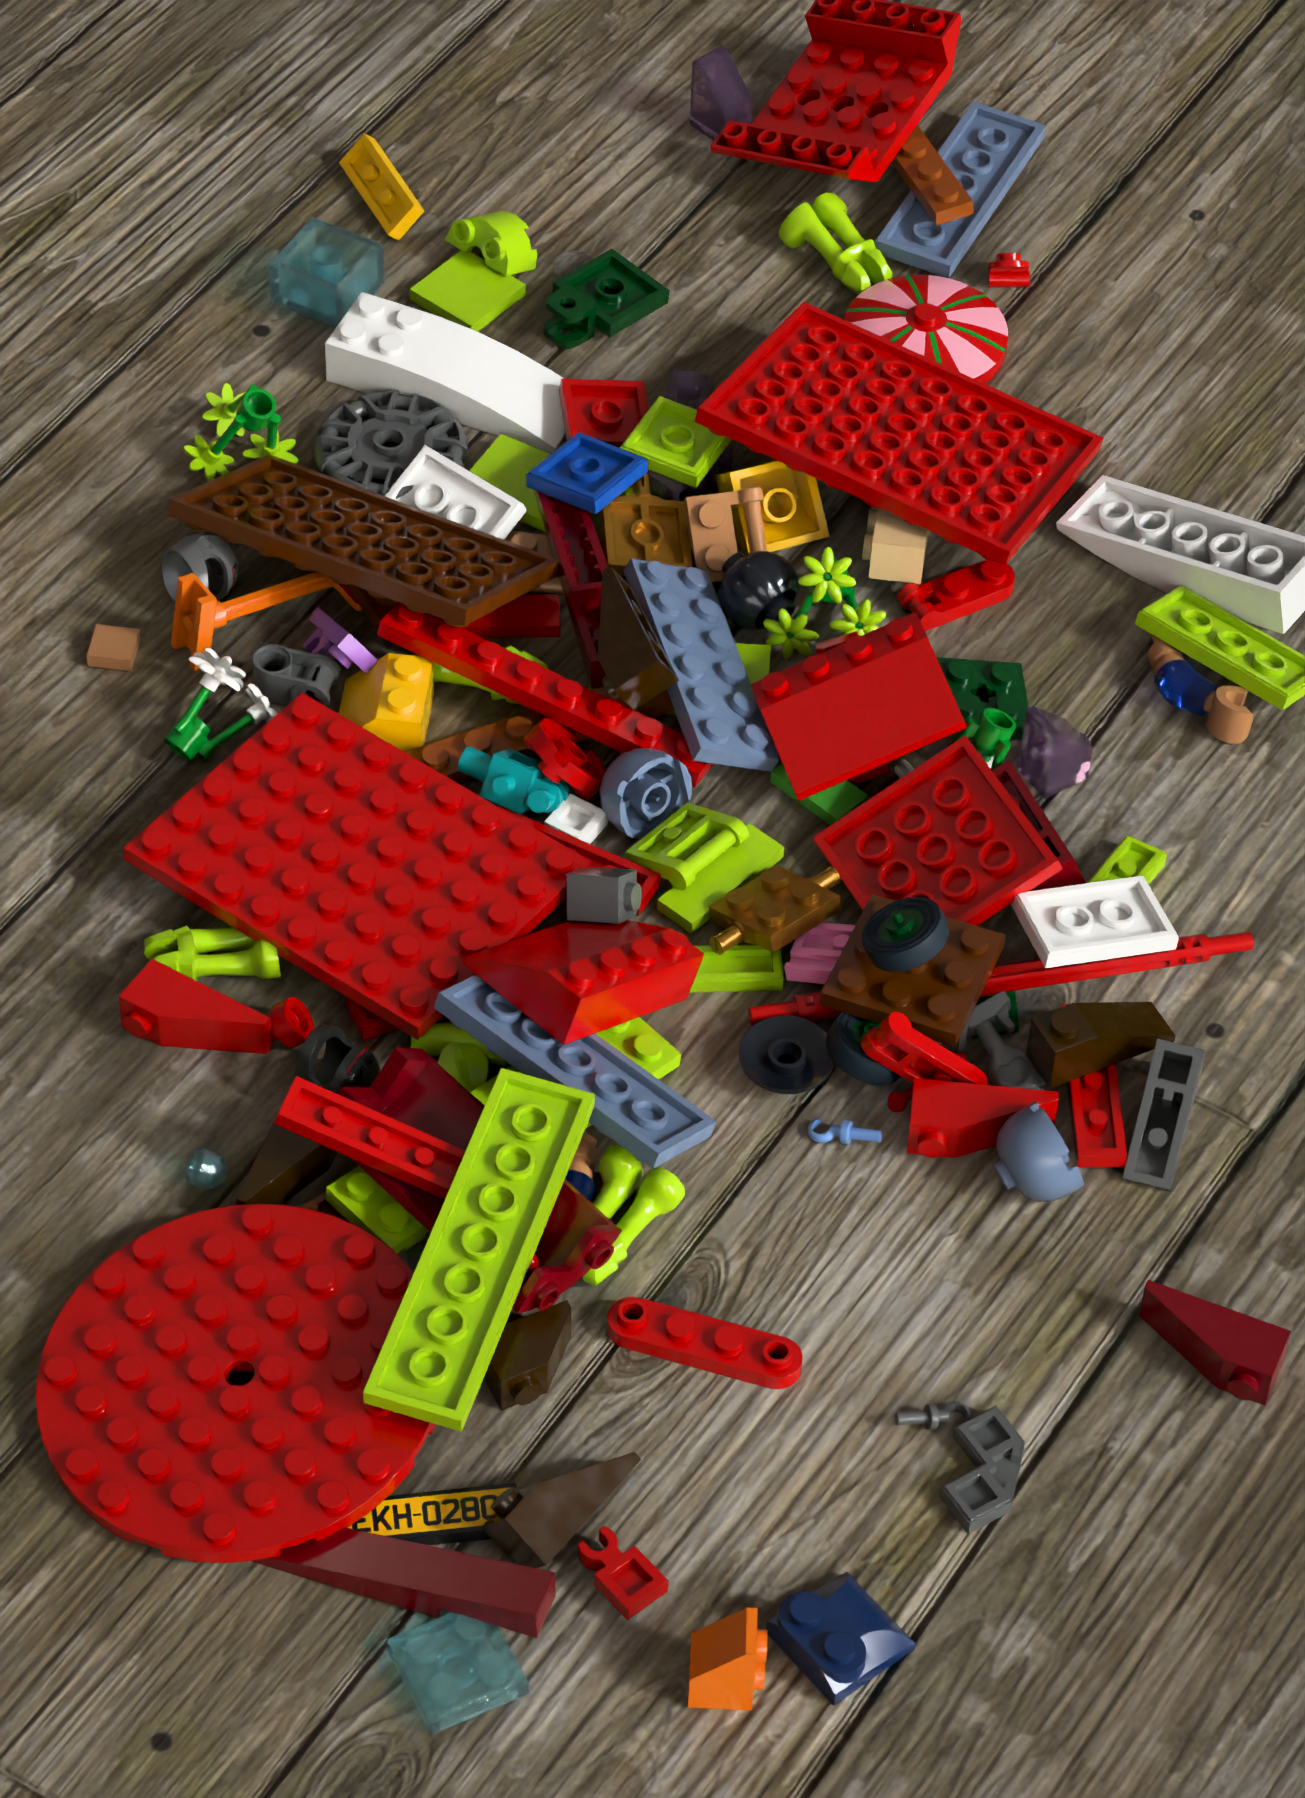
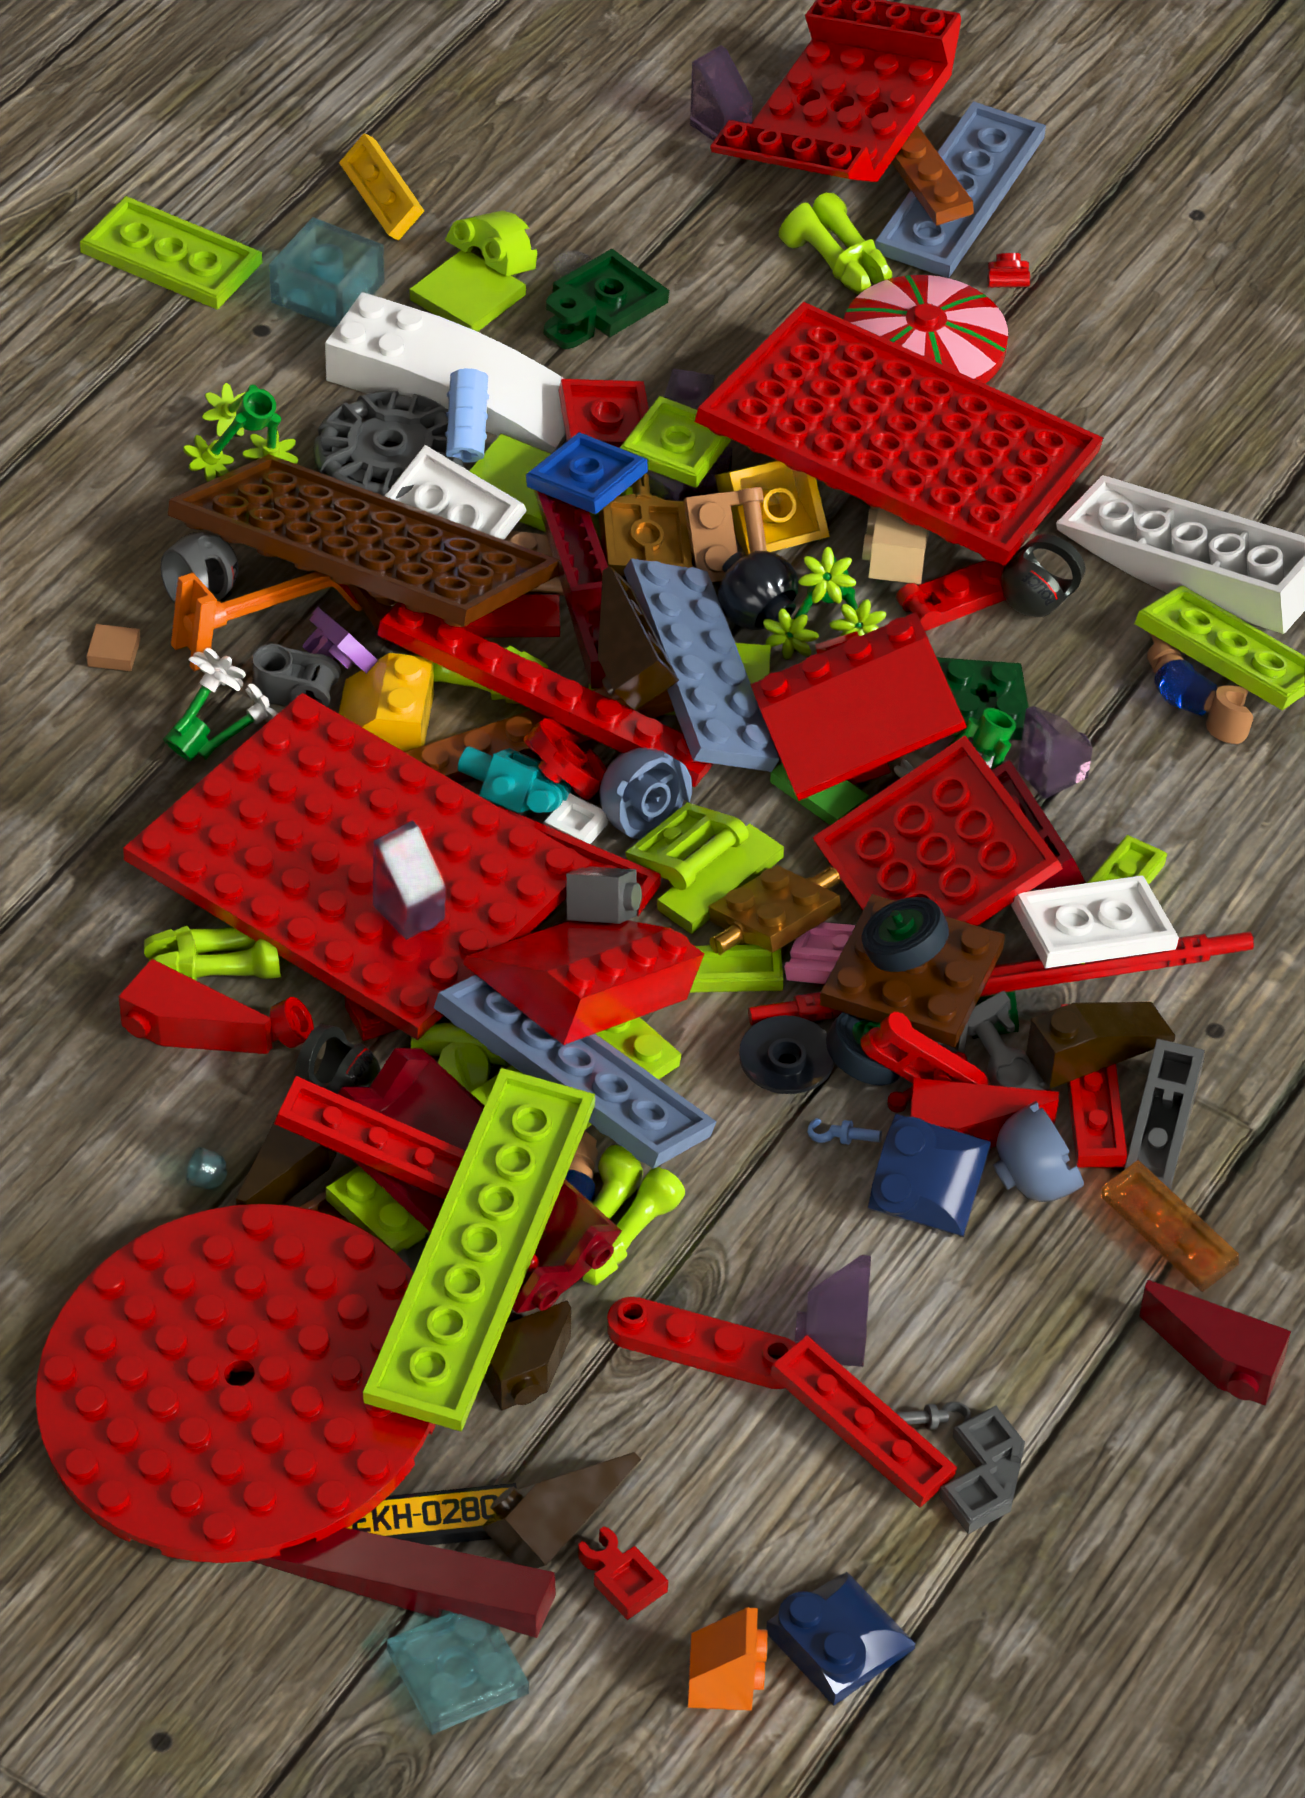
none -> lime tile [80,196,263,310]
none -> slope [373,820,446,940]
none -> light blue axle [445,368,489,463]
none -> red plate [770,1335,957,1508]
none -> clear purple slope [794,1255,871,1367]
none -> dark blue slope [868,1114,991,1237]
none -> pearl dark grey helmet [1001,534,1086,617]
none -> clear orange plate [1101,1160,1239,1292]

